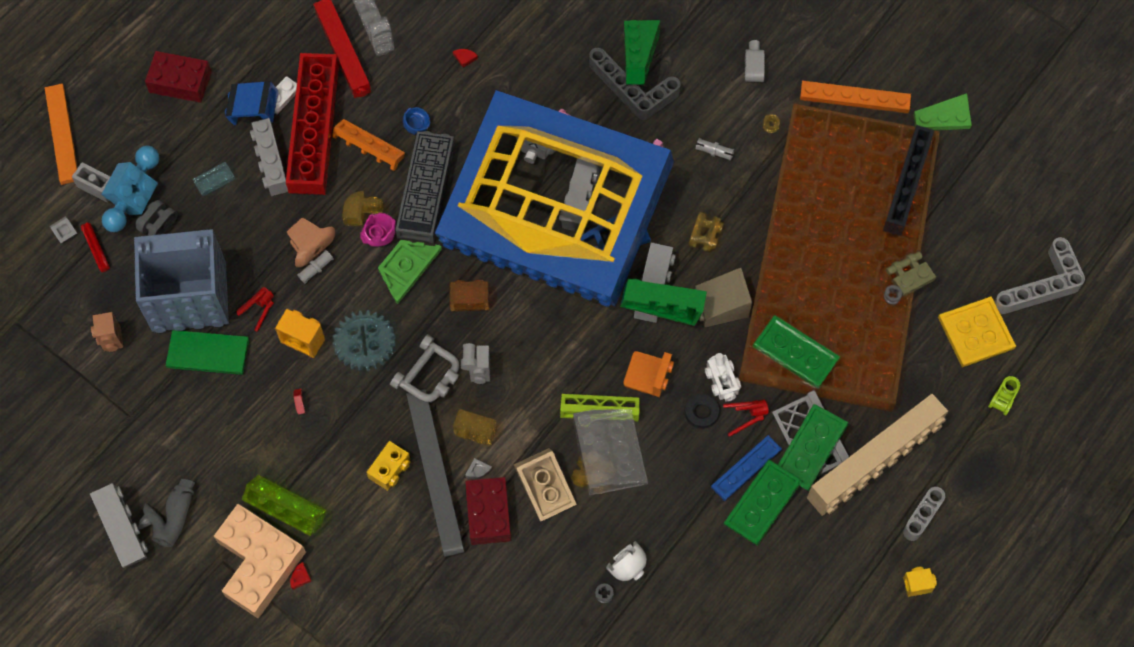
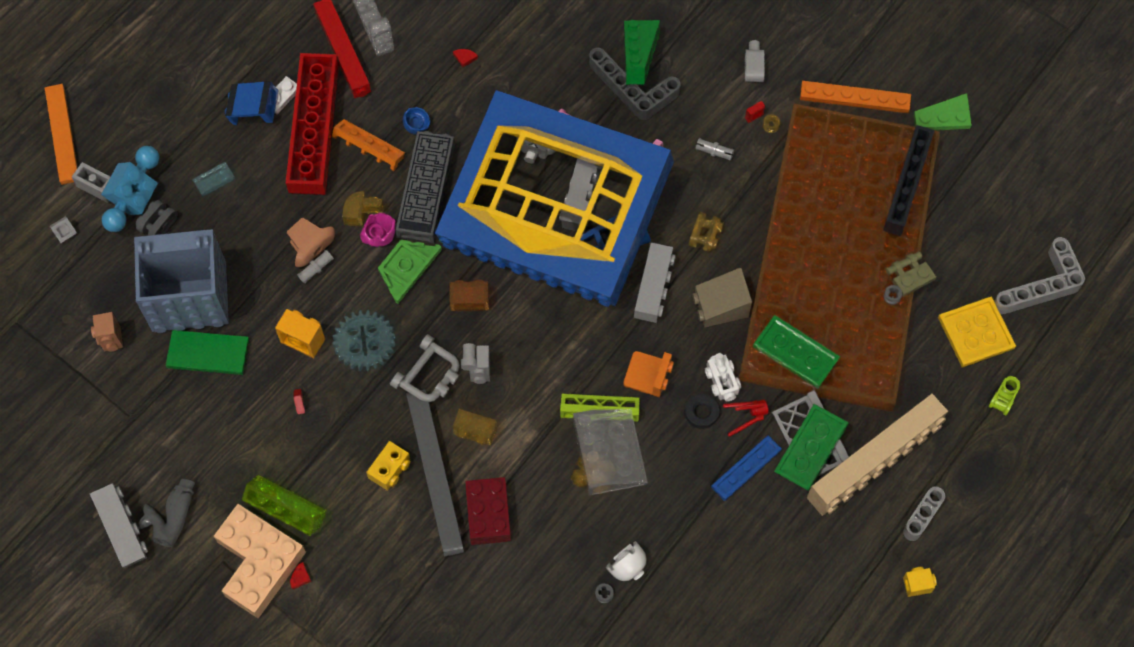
red axle [81,222,110,272] -> none
dark red brick [145,51,212,103] -> none
red plant [236,287,274,332] -> none
light grey brick [250,118,288,196] -> none
light grey tile [465,458,492,479] -> none
tan slope [514,448,577,521] -> none
green wedge [620,279,707,326] -> none
green tile [724,459,802,546] -> none
none -> red tile [745,101,765,123]

